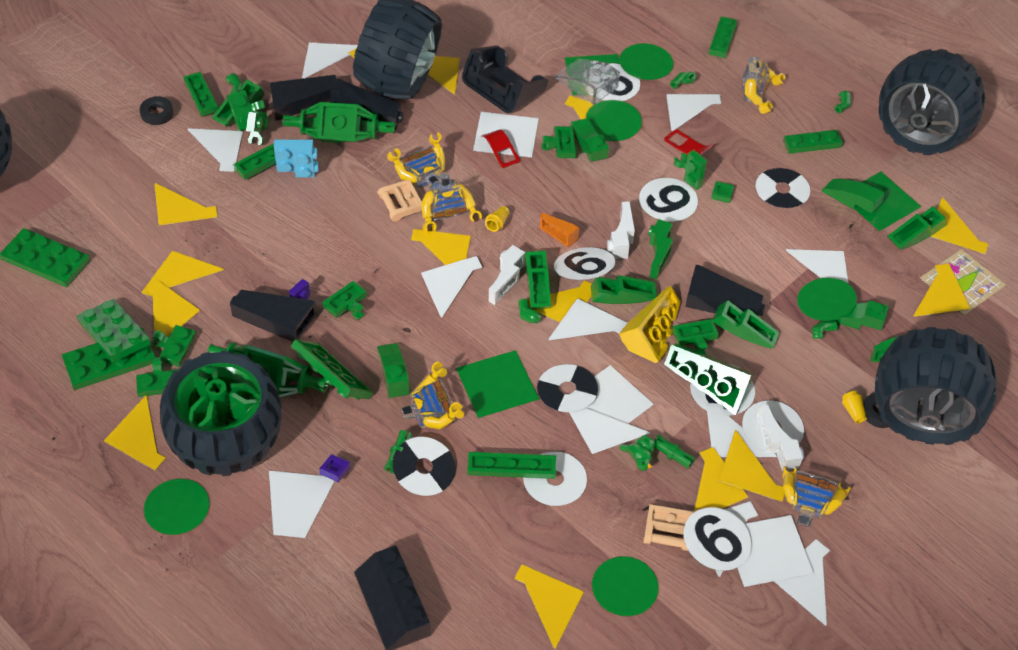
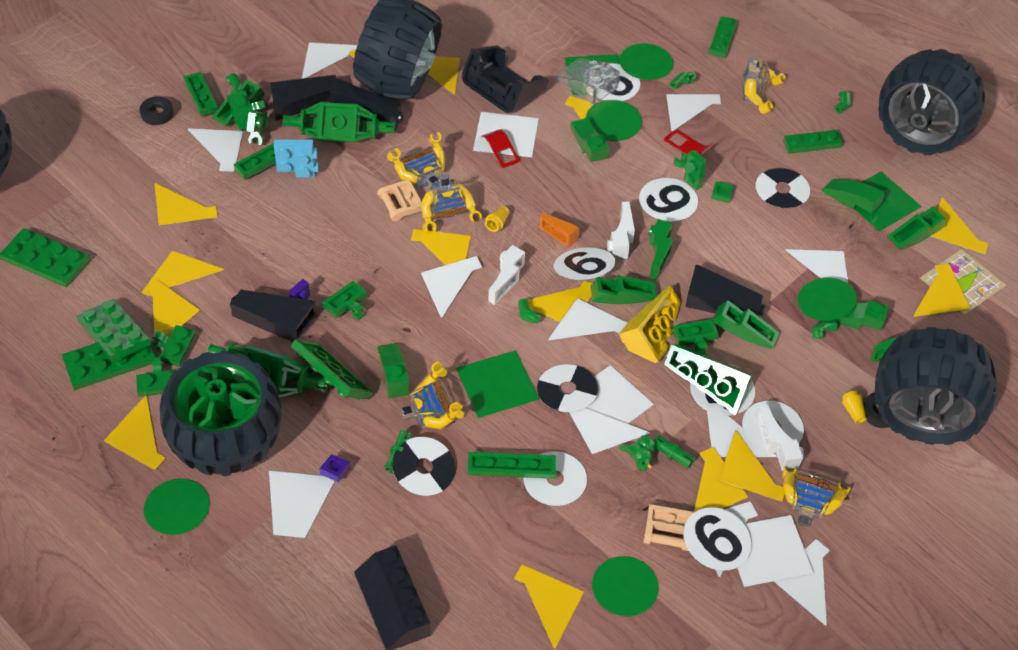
green slope [525,251,551,309] -> none
green plate [541,126,576,158] -> none

